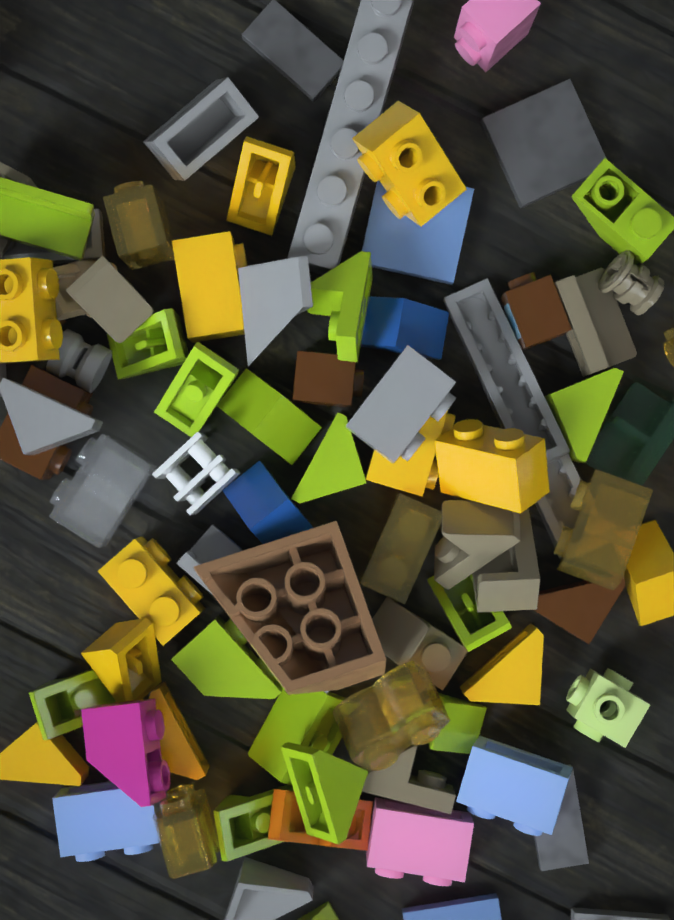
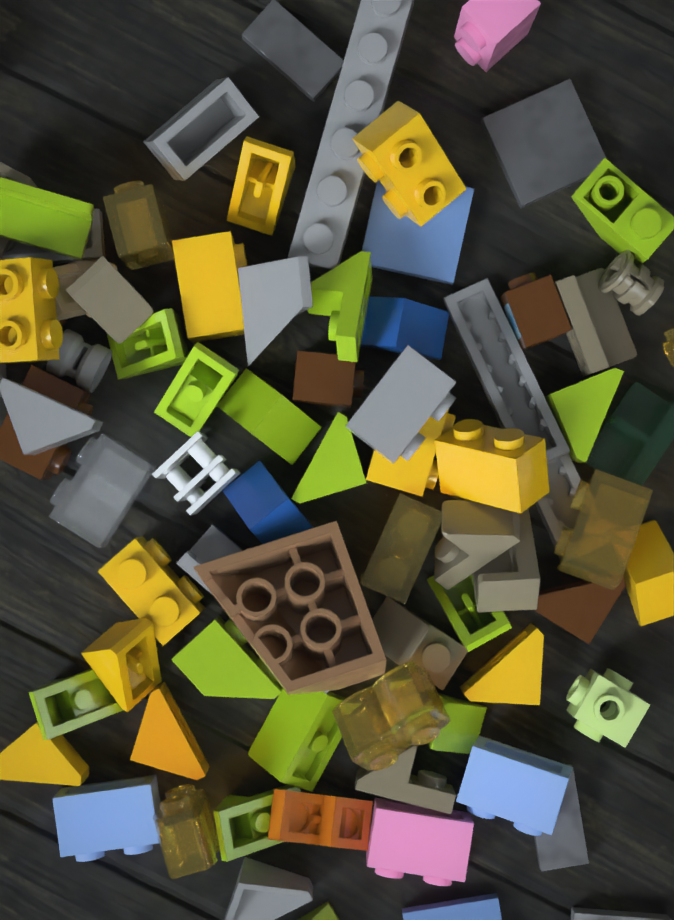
dark pink slope [81,698,170,807] -> none
lime slope [281,742,368,845] -> none

